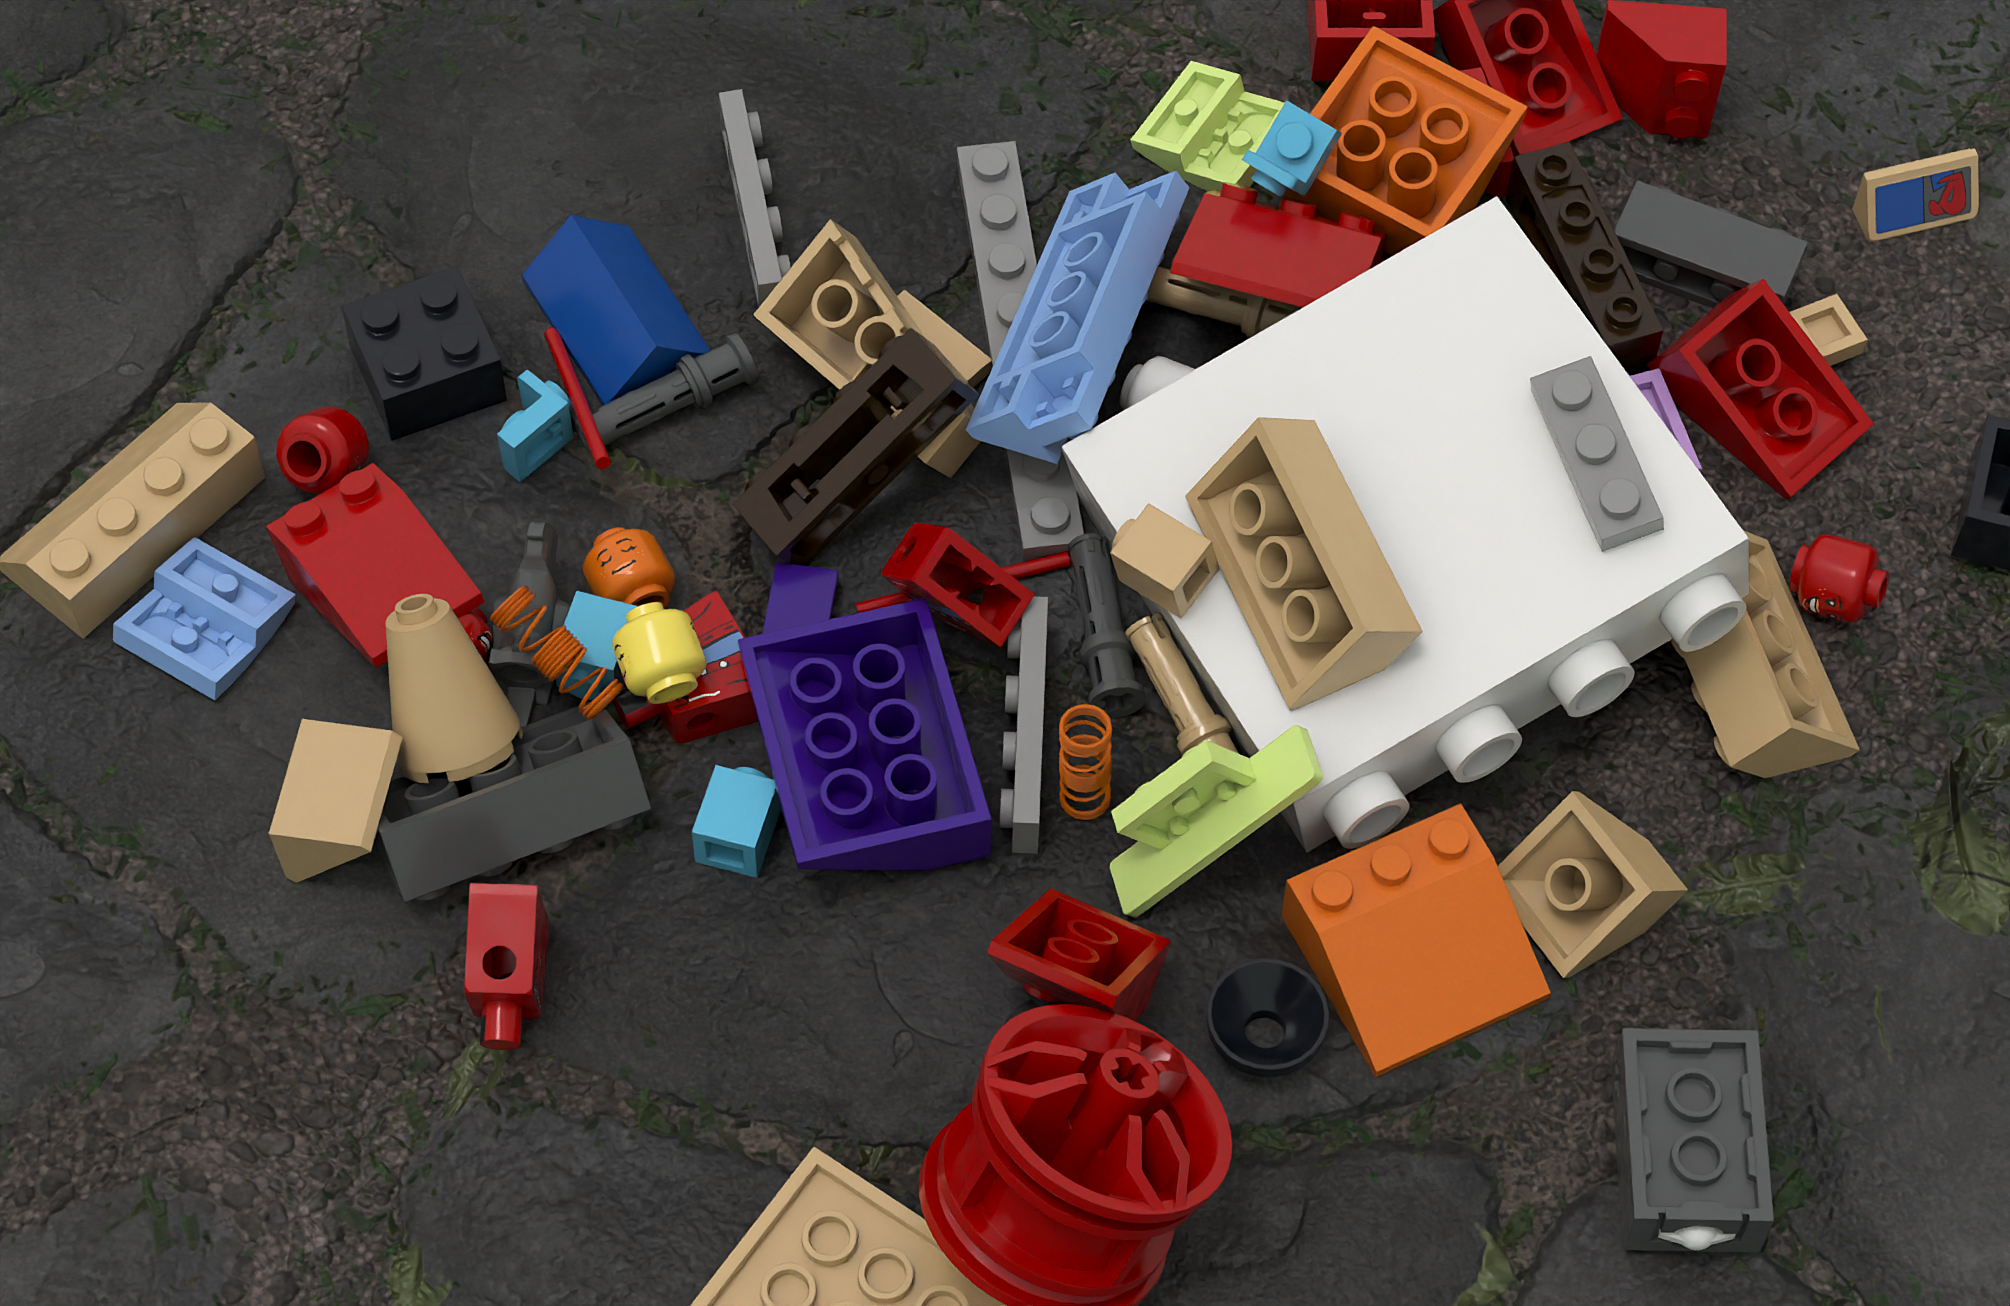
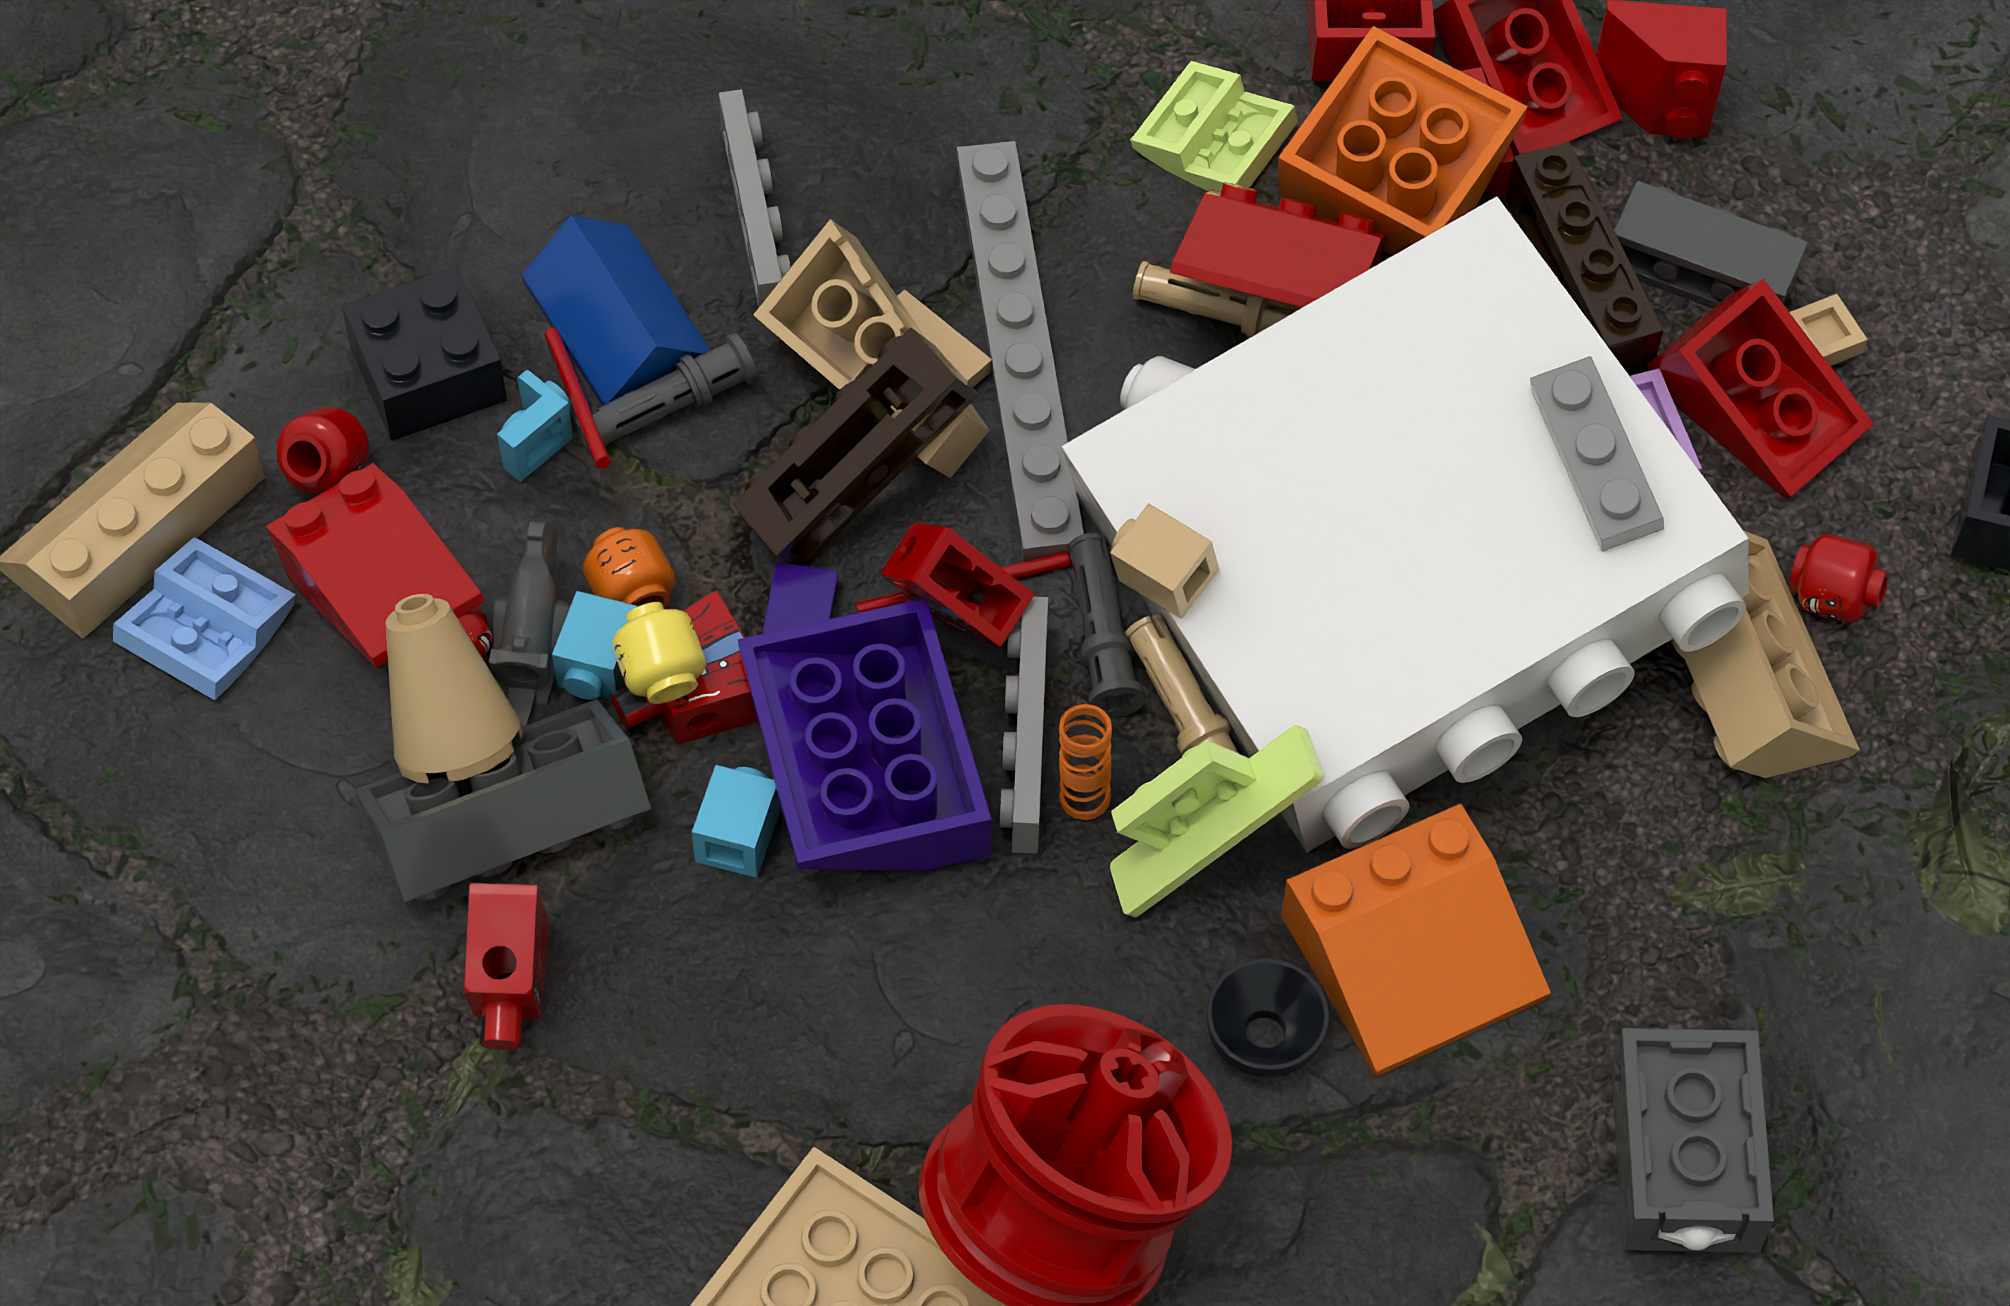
tan slope [269,719,403,883] -> none
orange piece [490,585,624,720] -> none
light blue slope [966,170,1190,464] -> none
red slope [987,888,1171,1021] -> none
tan slope [1185,417,1423,708] -> none
medium azure bracket [1242,100,1342,197] -> none
tan slope [1498,791,1688,978] -> none
slope [1852,148,1979,242] -> none

